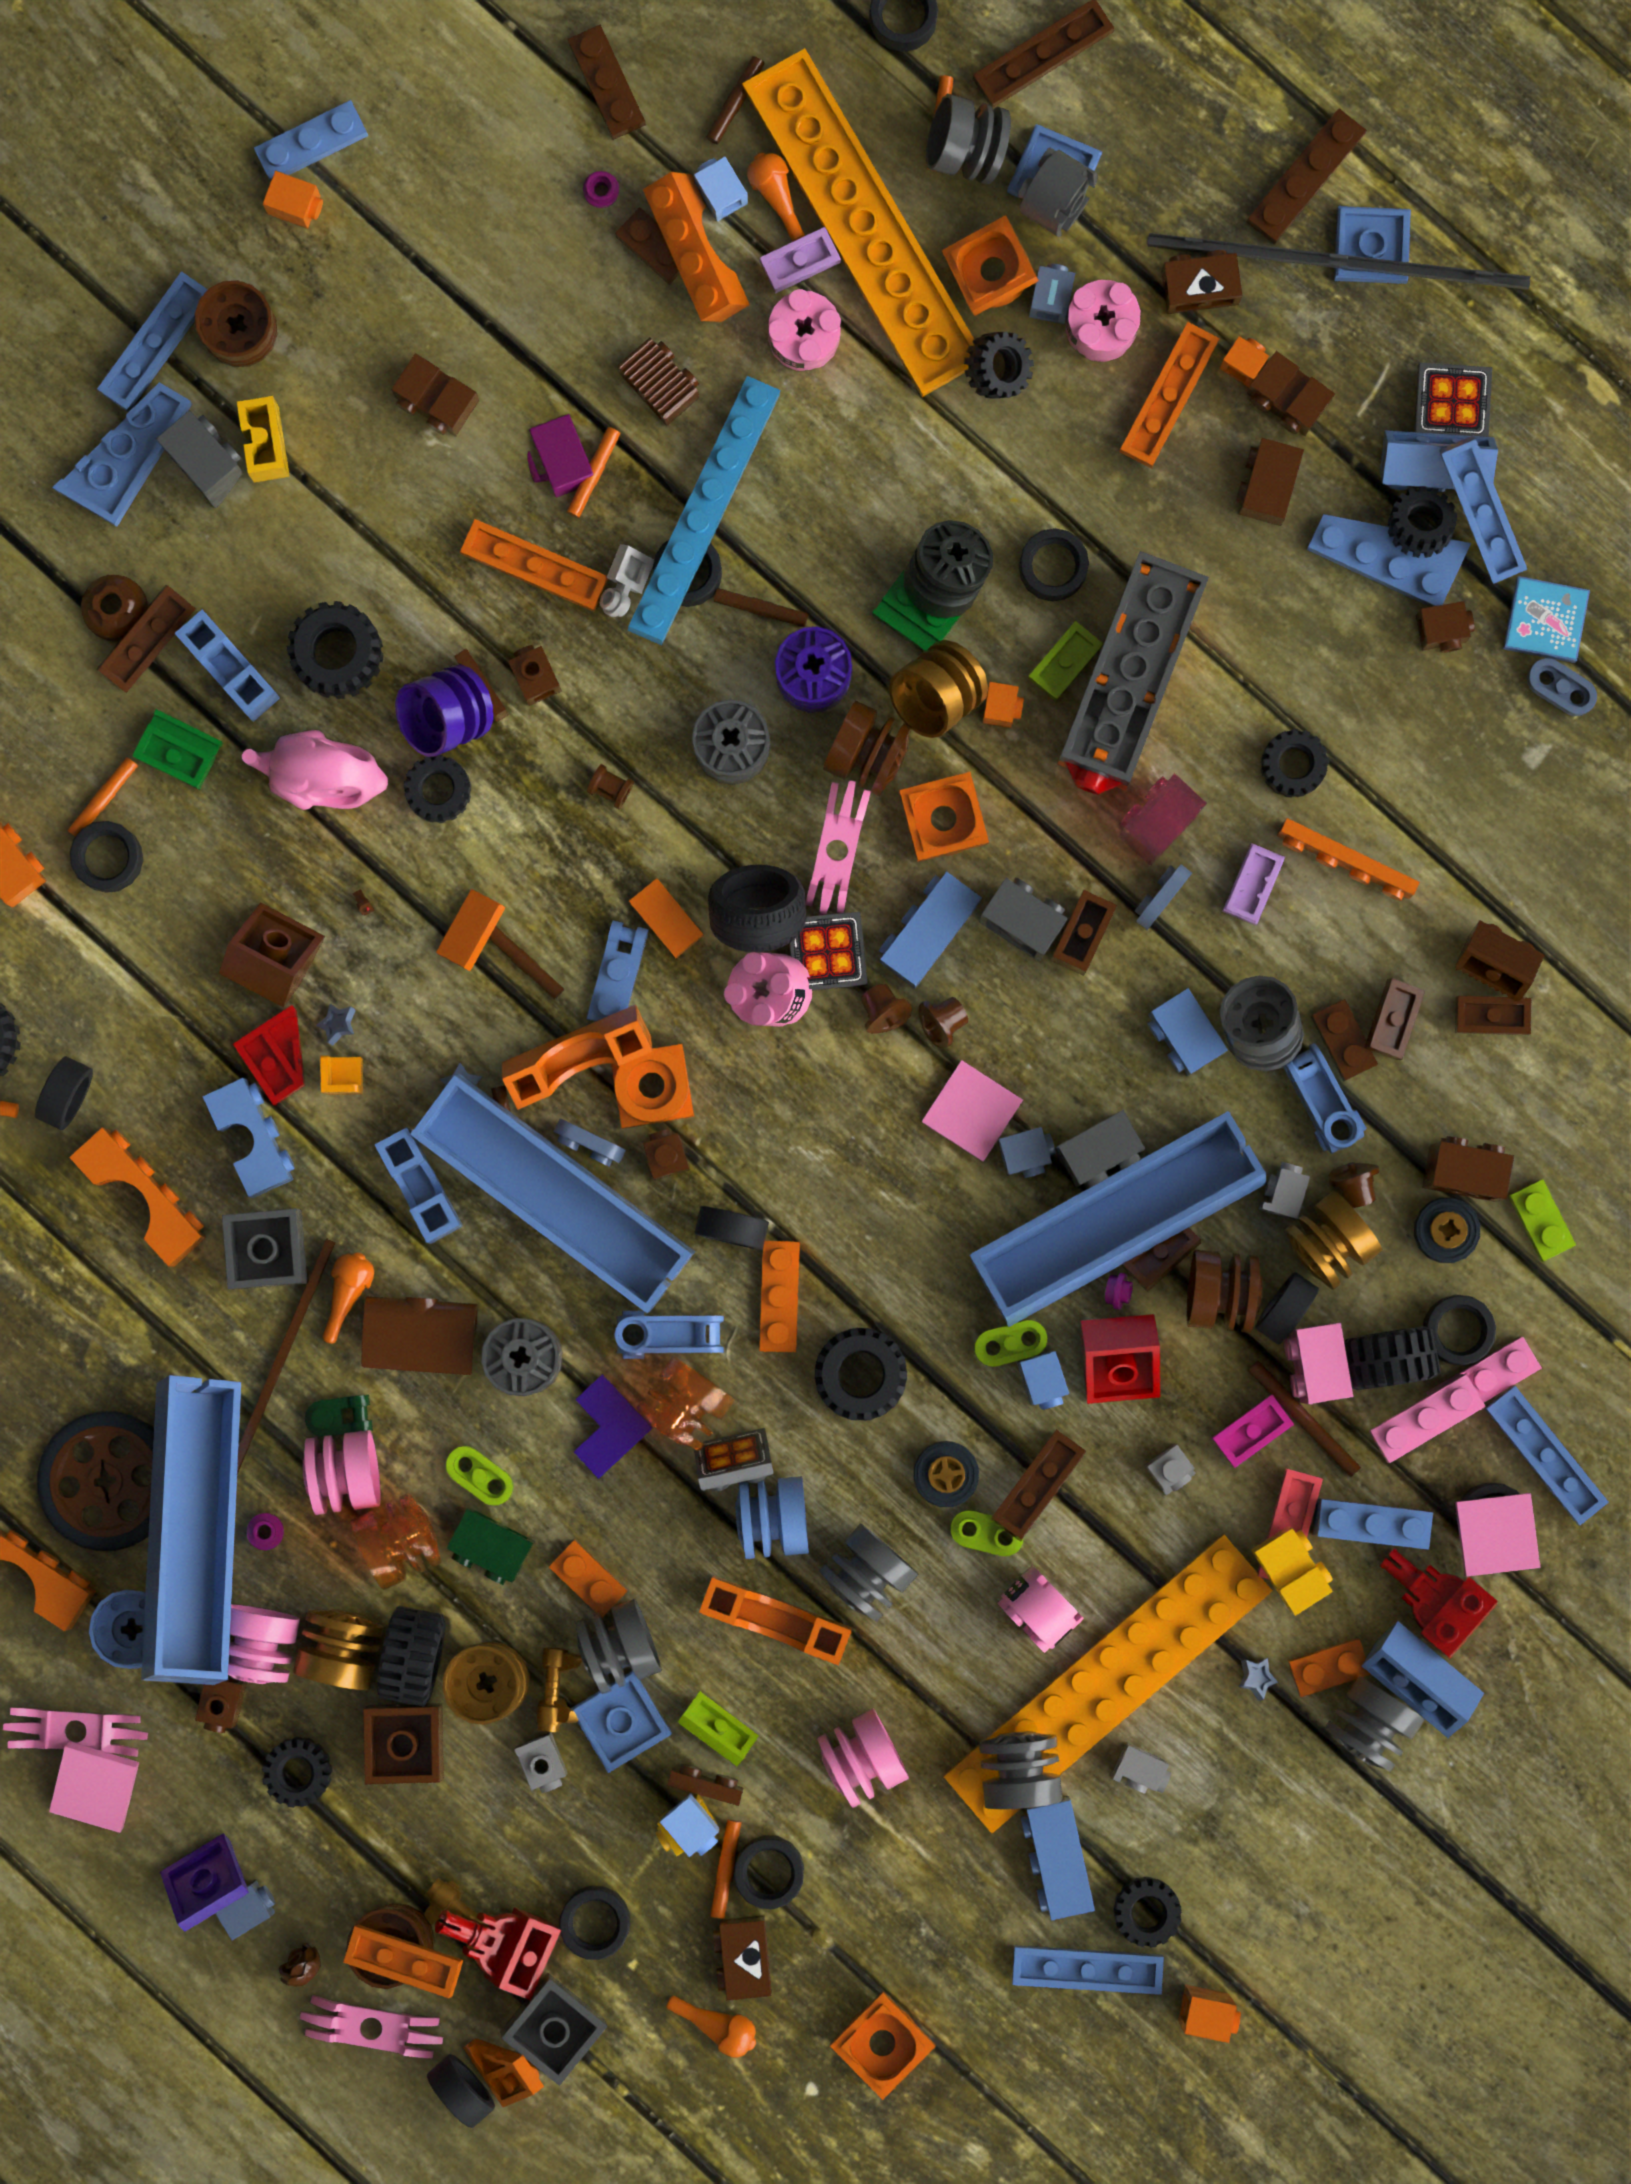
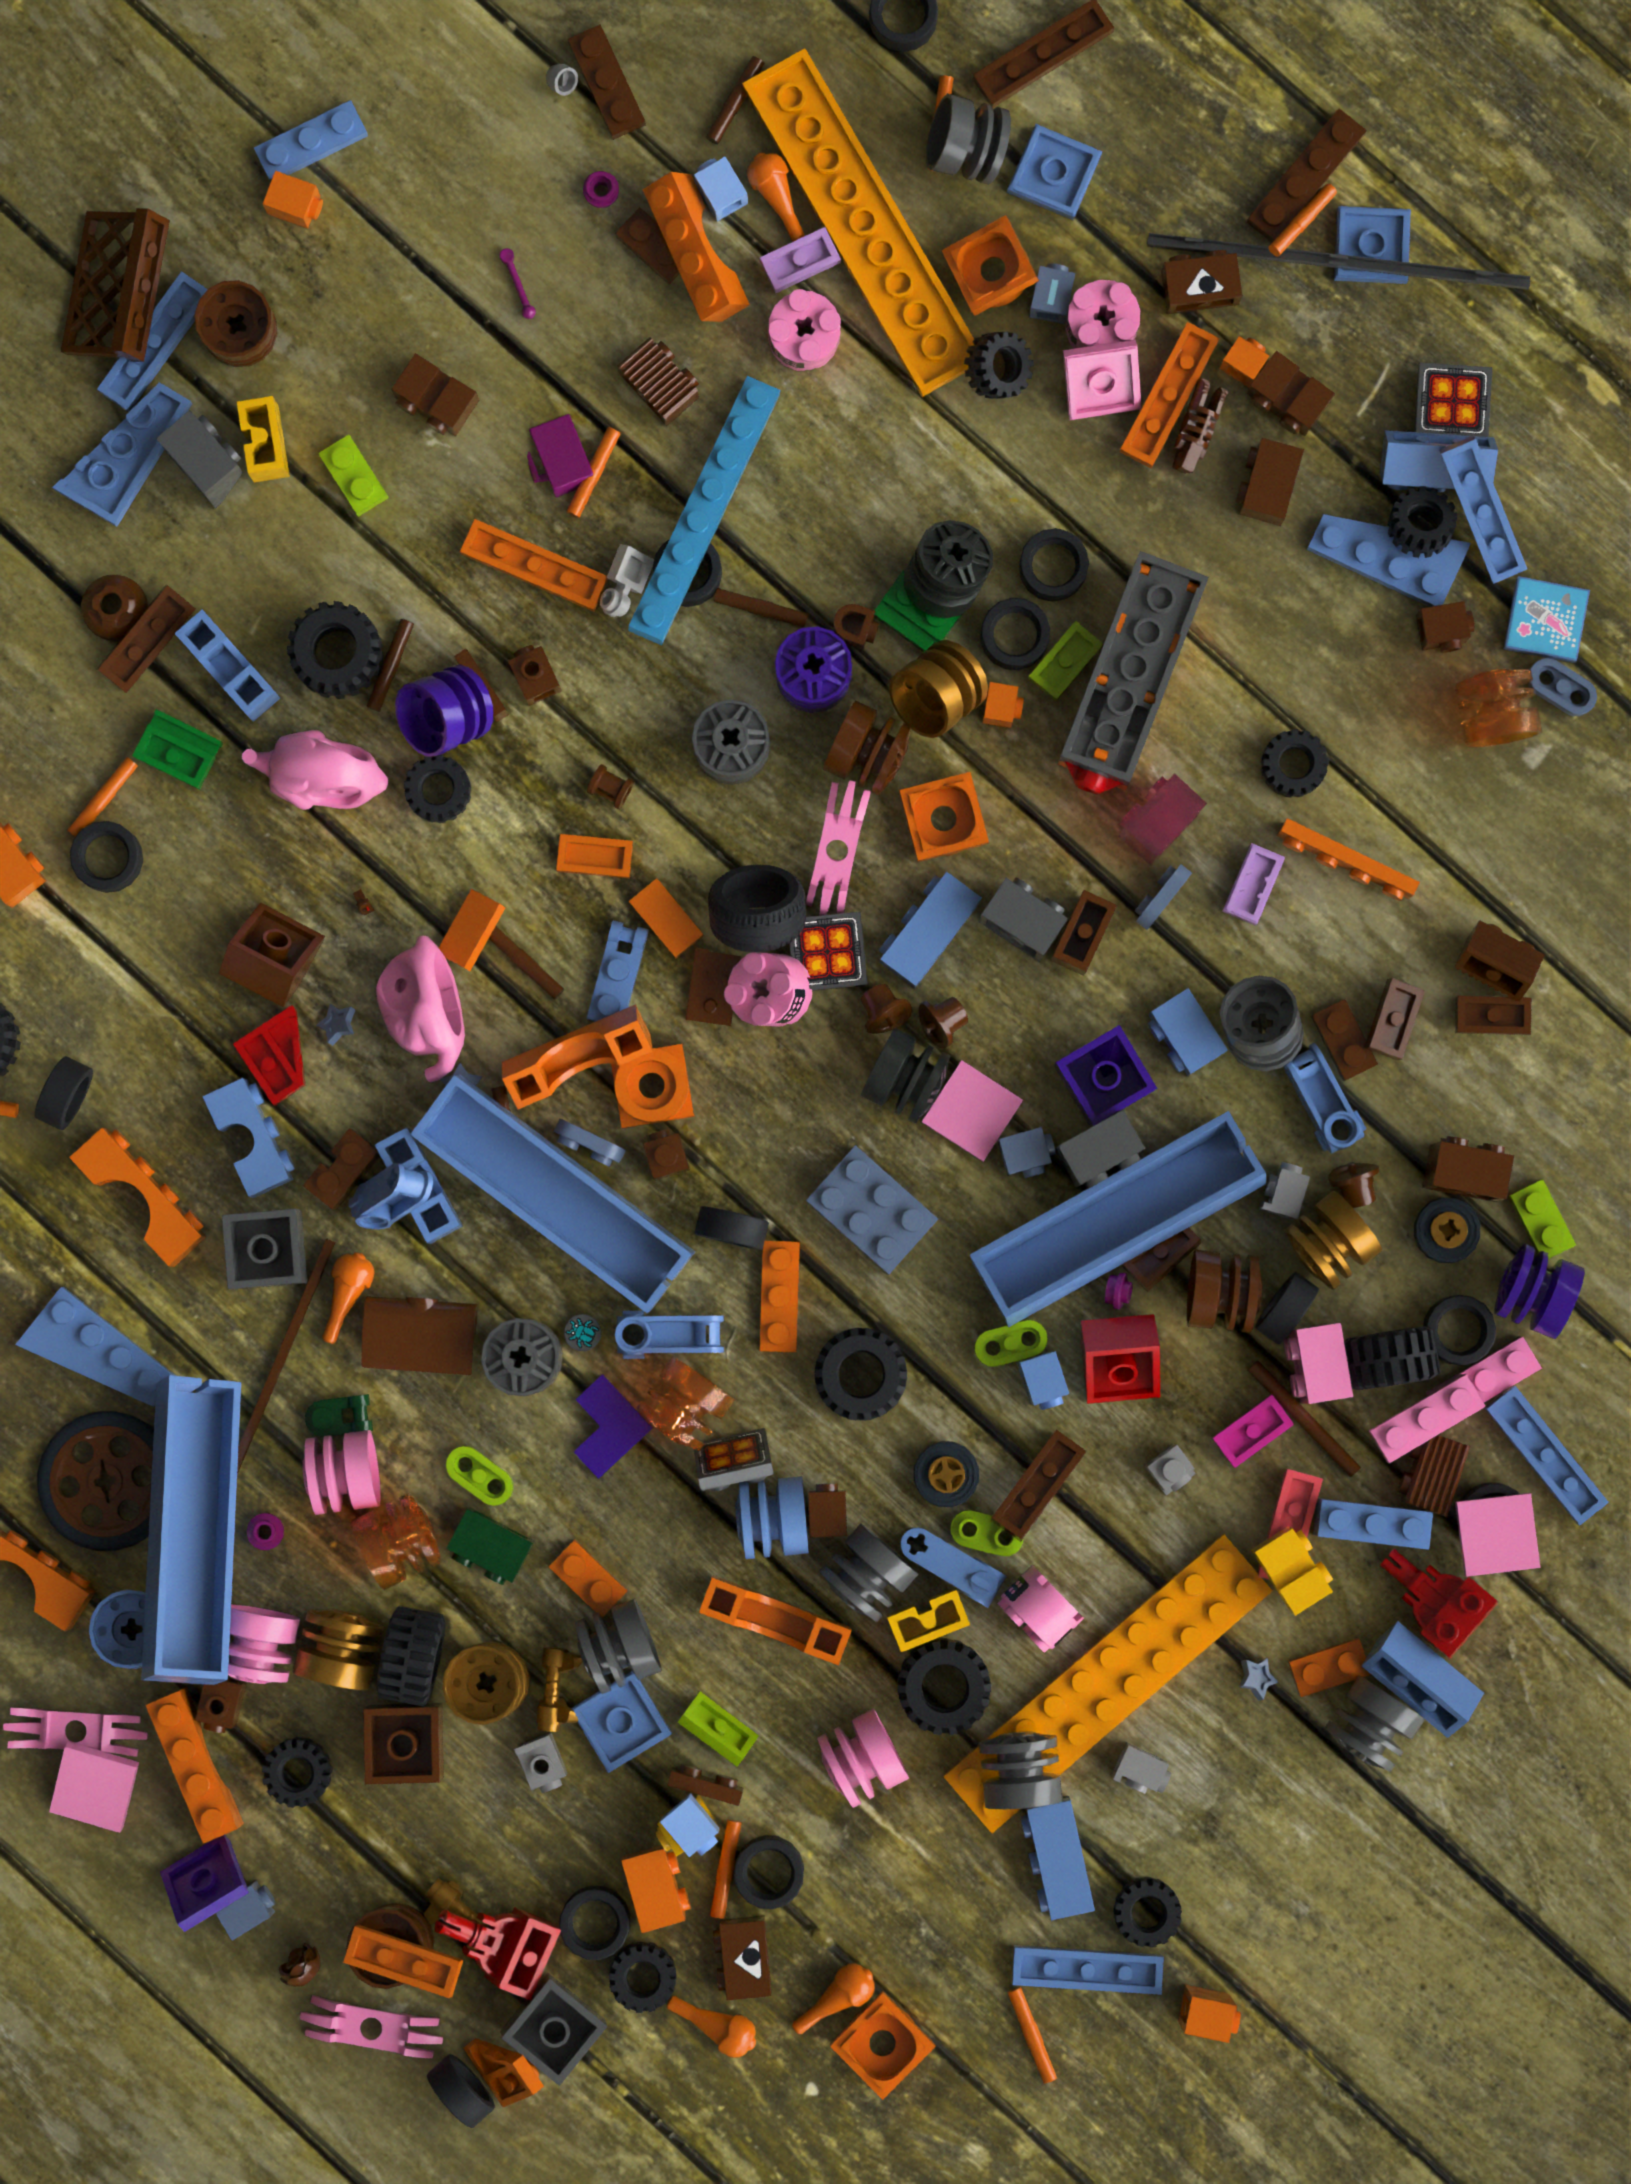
light orange panel [320,1056,363,1095] -> none
dark grey brick [1018,148,1098,237] -> none
none -> medium blue wing [15,1287,176,1407]
none -> reddish brown fence [61,208,170,362]
none -> orange arch [145,1687,244,1844]
none -> reddish brown brick [303,1128,381,1210]
none -> lime plate [318,434,389,517]
none -> medium blue piece [349,1163,433,1230]
none -> reddish brown piece [366,619,414,712]
none -> bright pink piece [376,936,465,1083]
none -> magenta hinge [500,248,536,319]
none -> light grey hinge [546,63,578,96]
none -> orange tile [556,834,633,879]
none -> tile [564,1314,602,1351]
none -> black tyre [609,1942,677,2013]
none -> orange brick [621,1845,691,1933]
none -> reddish brown piece [685,947,741,1026]
none -> orange piece [792,1963,875,2034]
none -> sand blue brick [806,1145,938,1275]
none -> reddish brown brick [808,1483,847,1538]
none -> reddish brown plate [834,604,880,650]
none -> pearl dark grey wheel [860,1028,951,1124]
none -> yellow brick [887,1587,970,1652]
none -> black tyre [897,1638,991,1735]
none -> medium blue piece [901,1528,1007,1608]
none -> black tyre [980,598,1050,670]
none -> orange piece [1007,1986,1057,2084]
none -> dark purple slope [1053,1025,1158,1128]
none -> bright pink tile [1063,340,1142,420]
none -> reddish brown hinge [1172,377,1228,474]
none -> orange piece [1268,184,1337,257]
none -> reddish brown brick [1398,1435,1471,1517]
none -> clear orange wheel [1455,669,1542,748]
none -> dark purple wheel [1494,1244,1585,1339]

